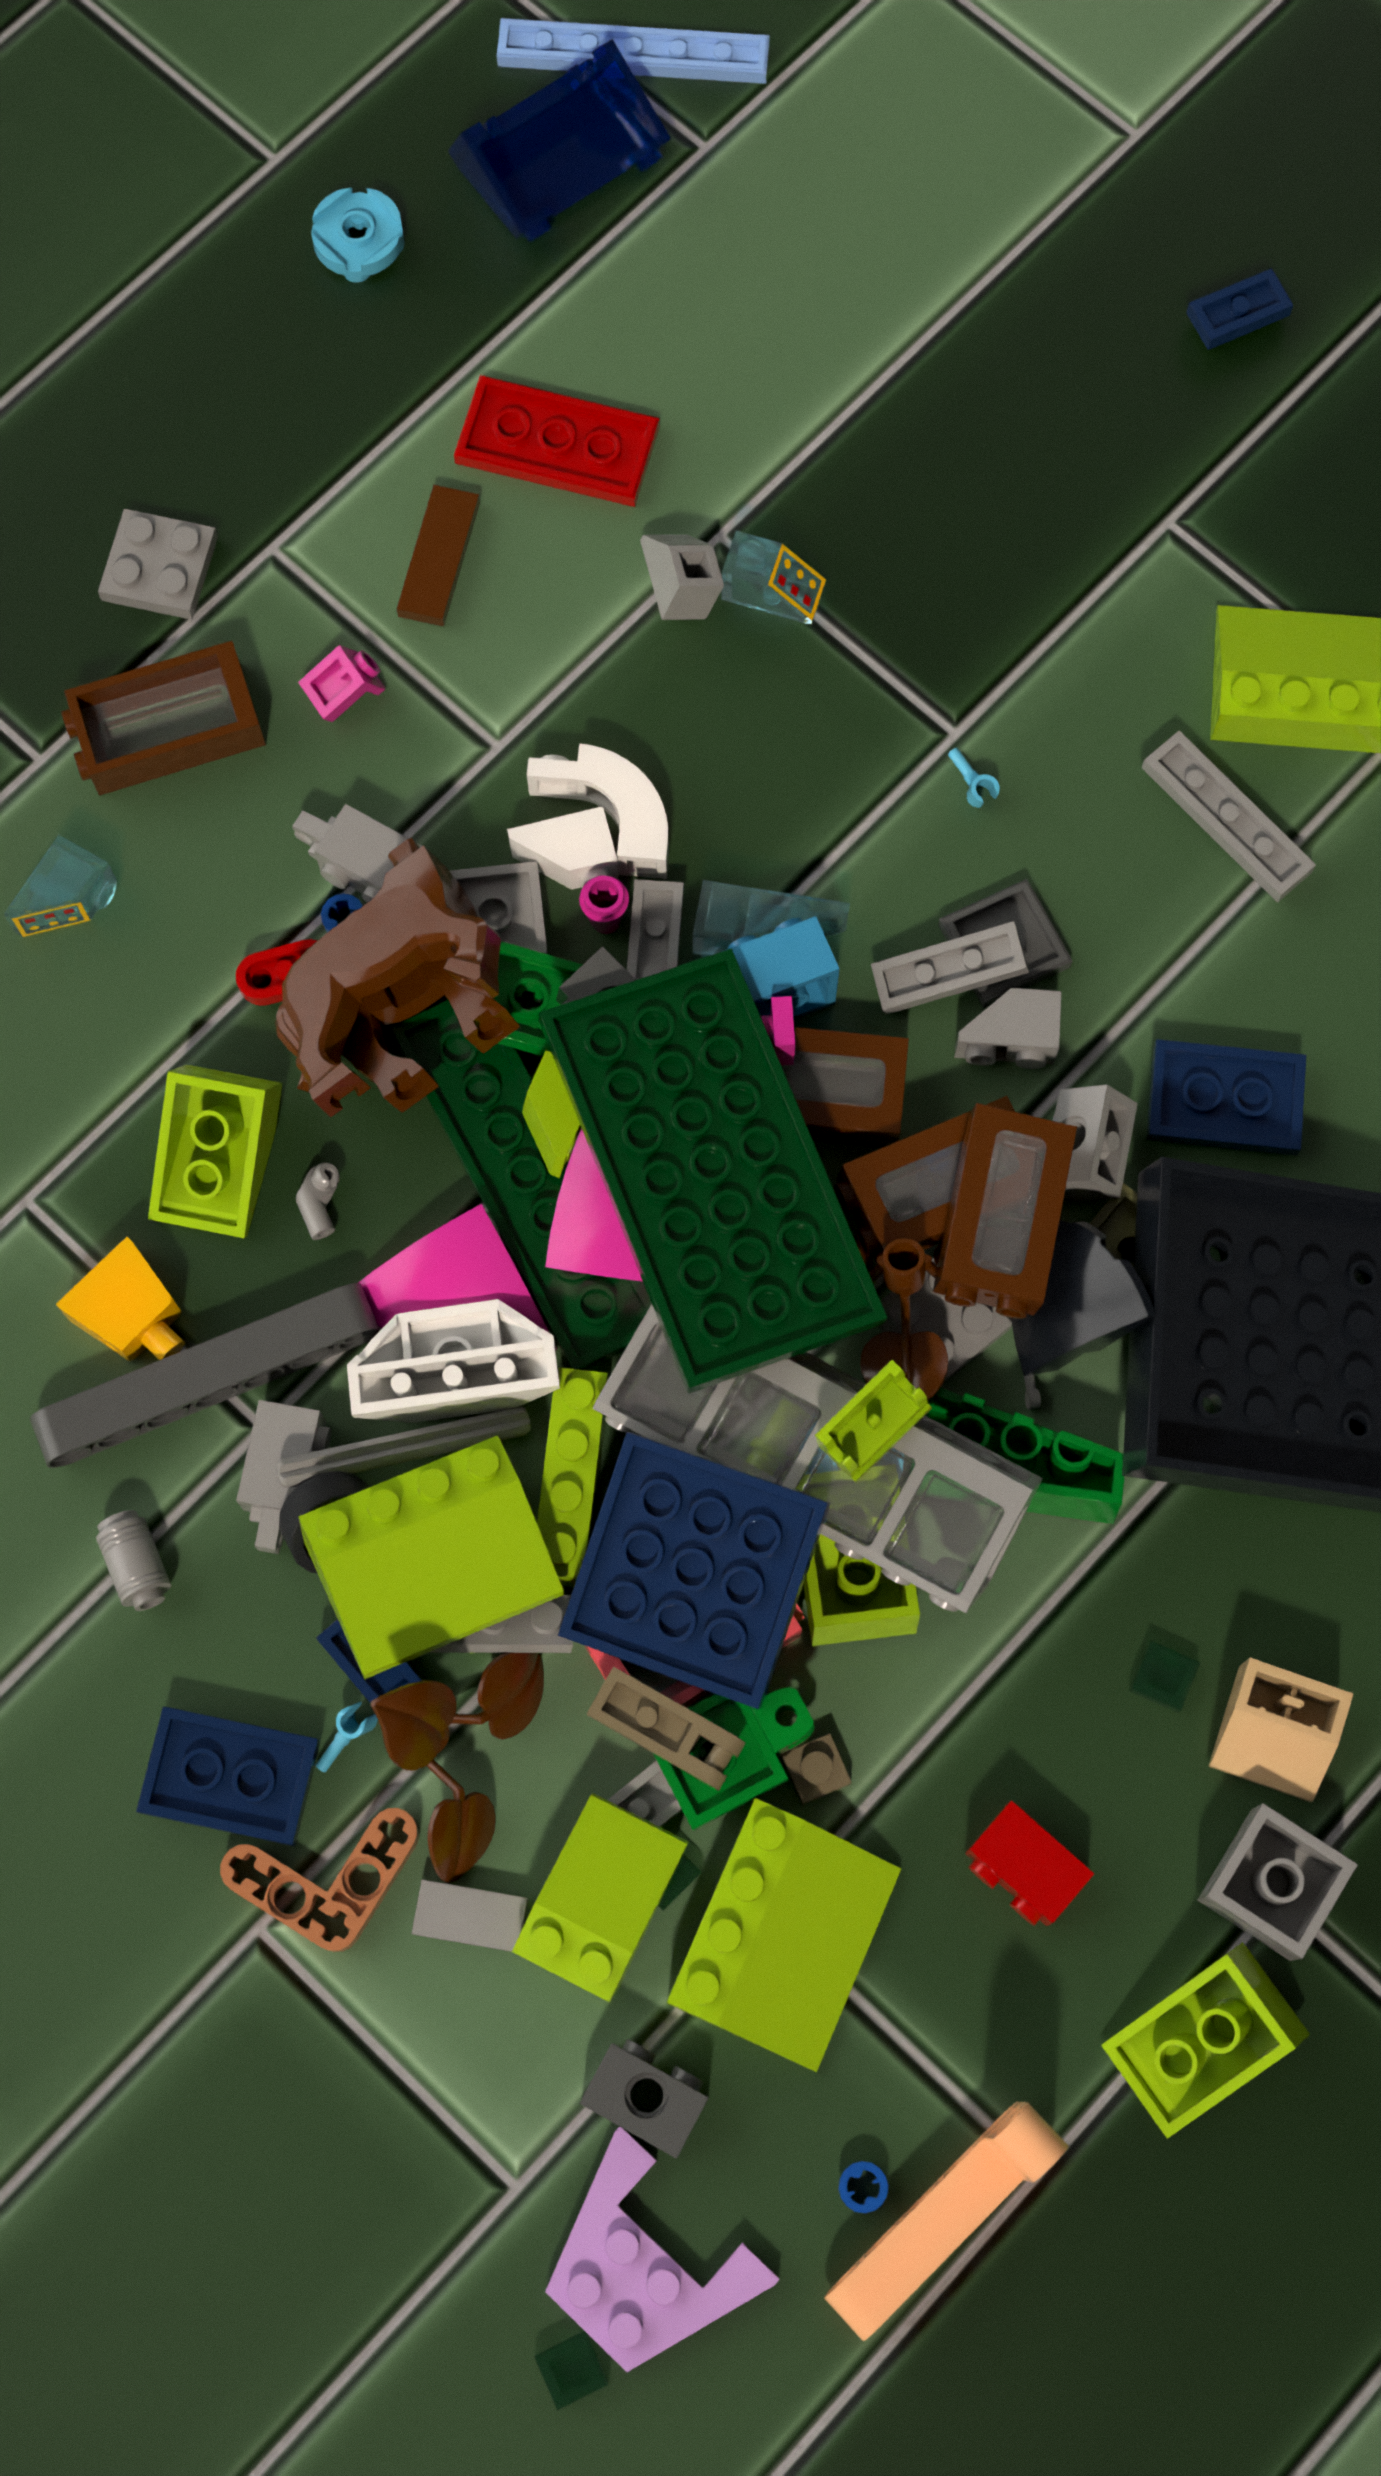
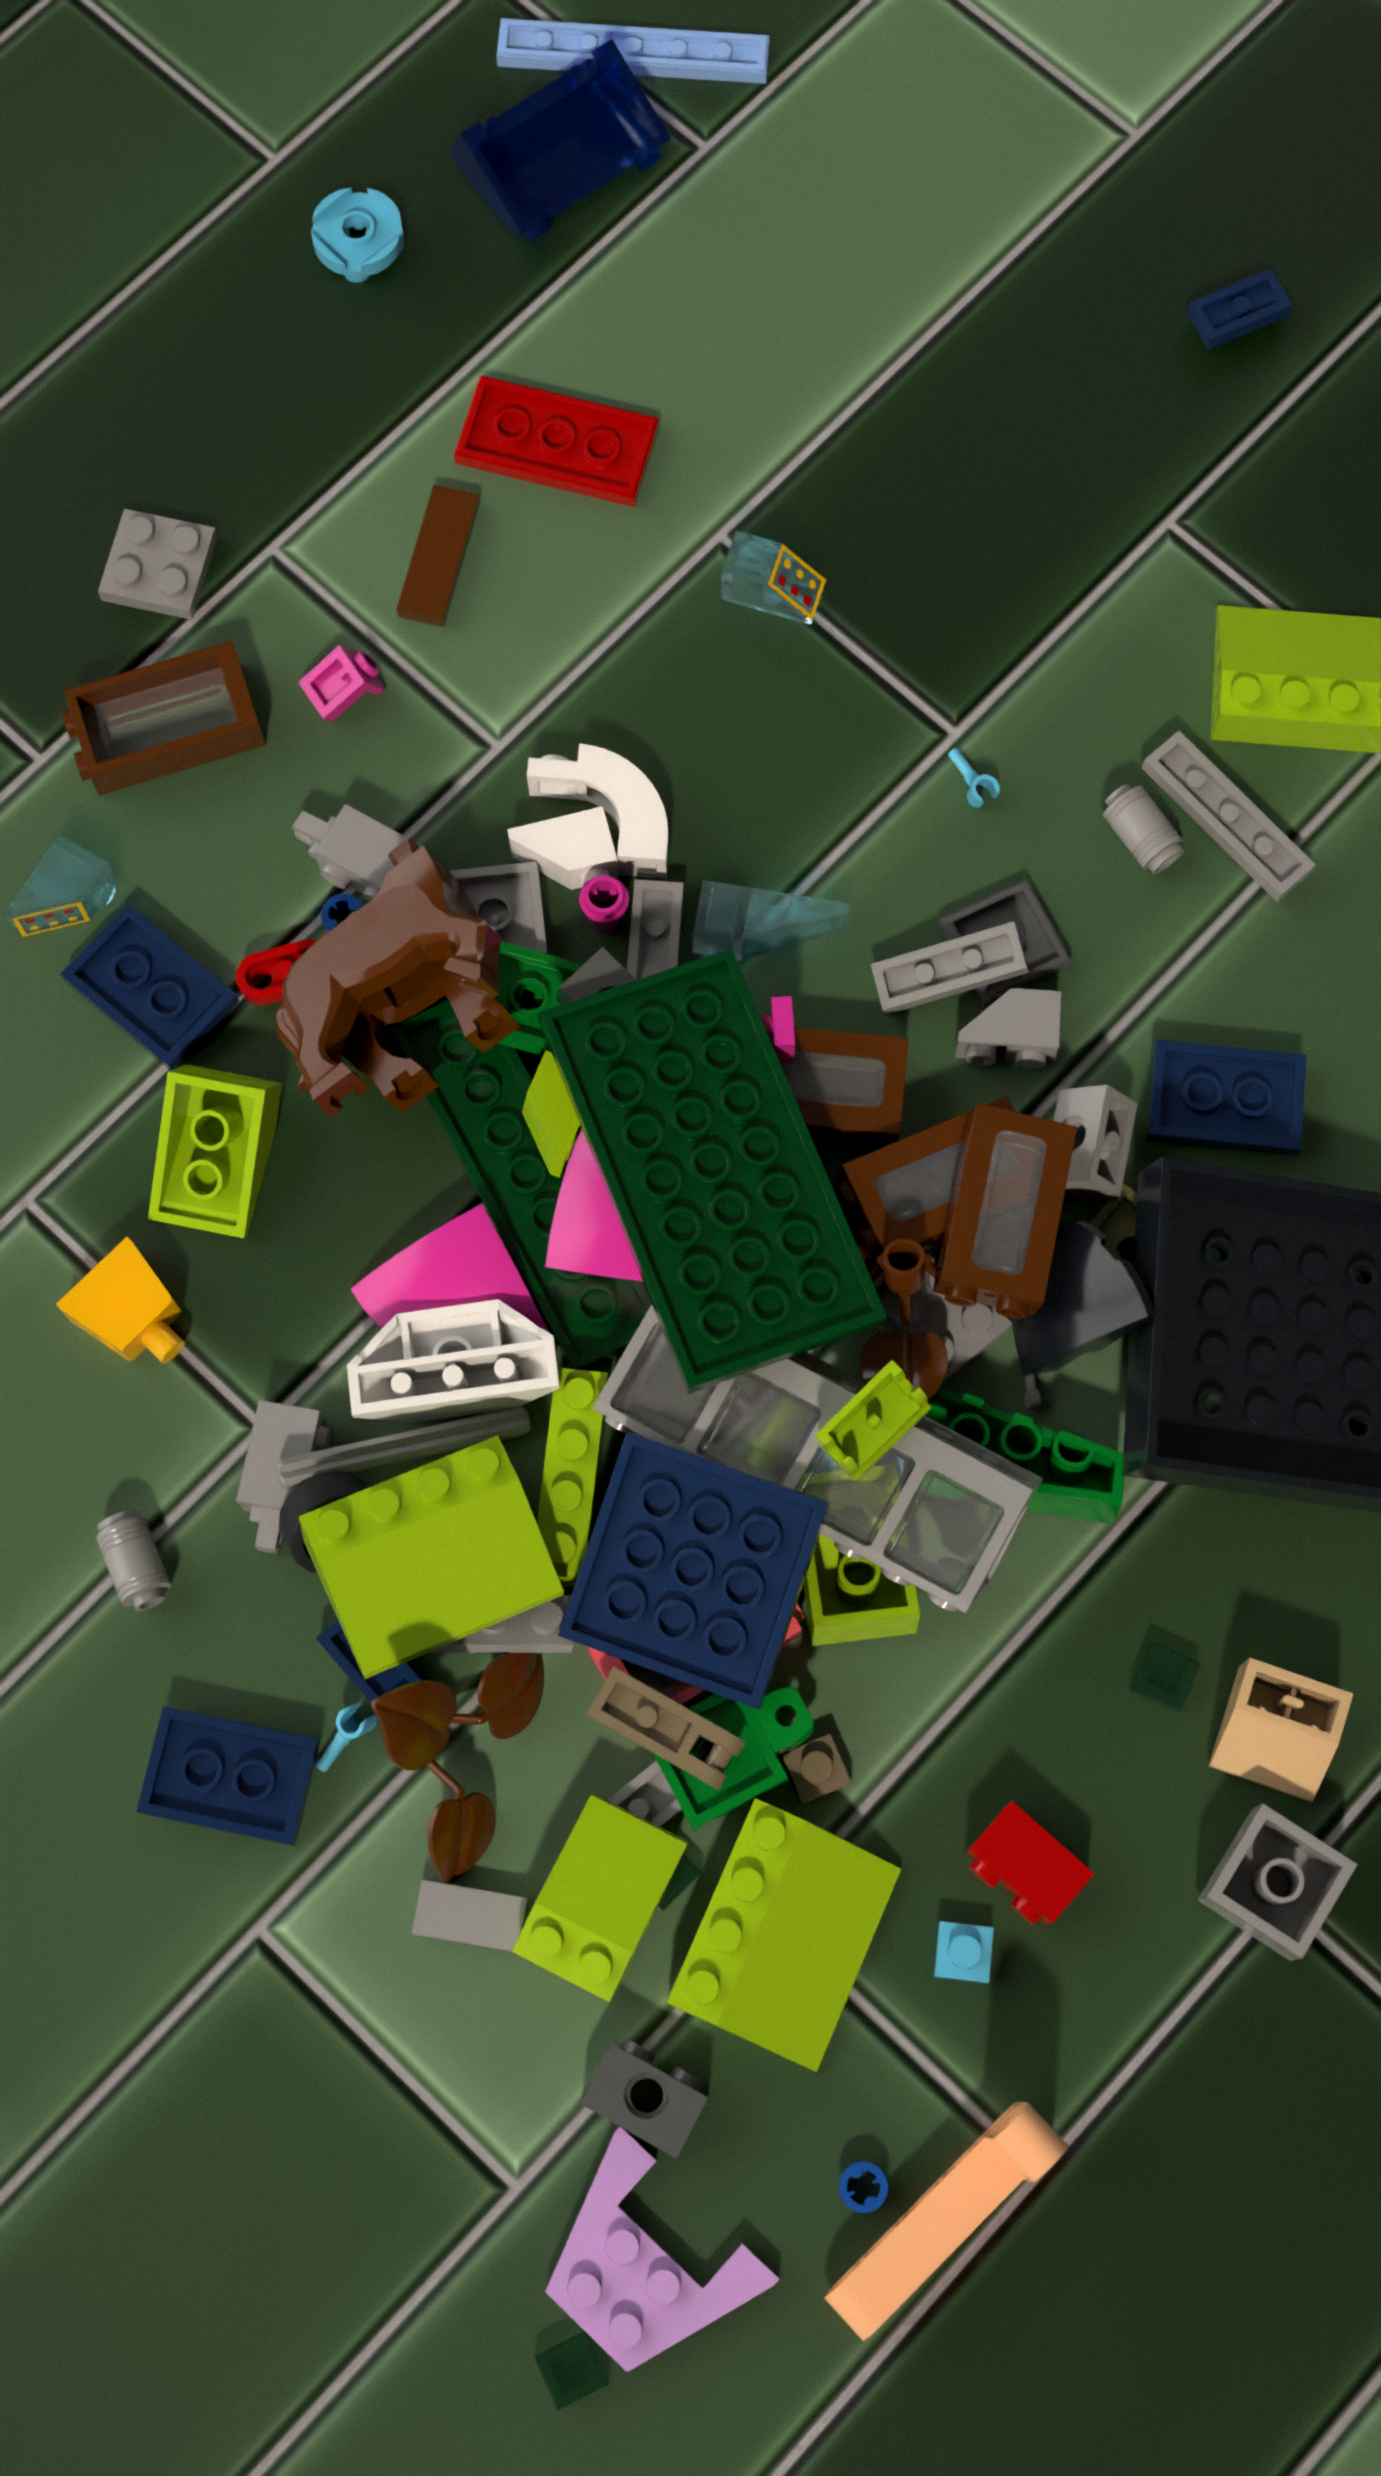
dark grey beam [30,1283,380,1468] -> none
nougat beam [220,1808,419,1952] -> none
light grey arm [296,1162,340,1240] -> none
light grey slope [640,534,724,620] -> none
dark azure brick [724,916,839,1020] -> none
lime slope [1101,1942,1310,2139] -> none
none -> dark blue plate [60,904,239,1070]
none -> medium azure plate [933,1921,994,1984]
none -> light grey head [1103,784,1185,874]

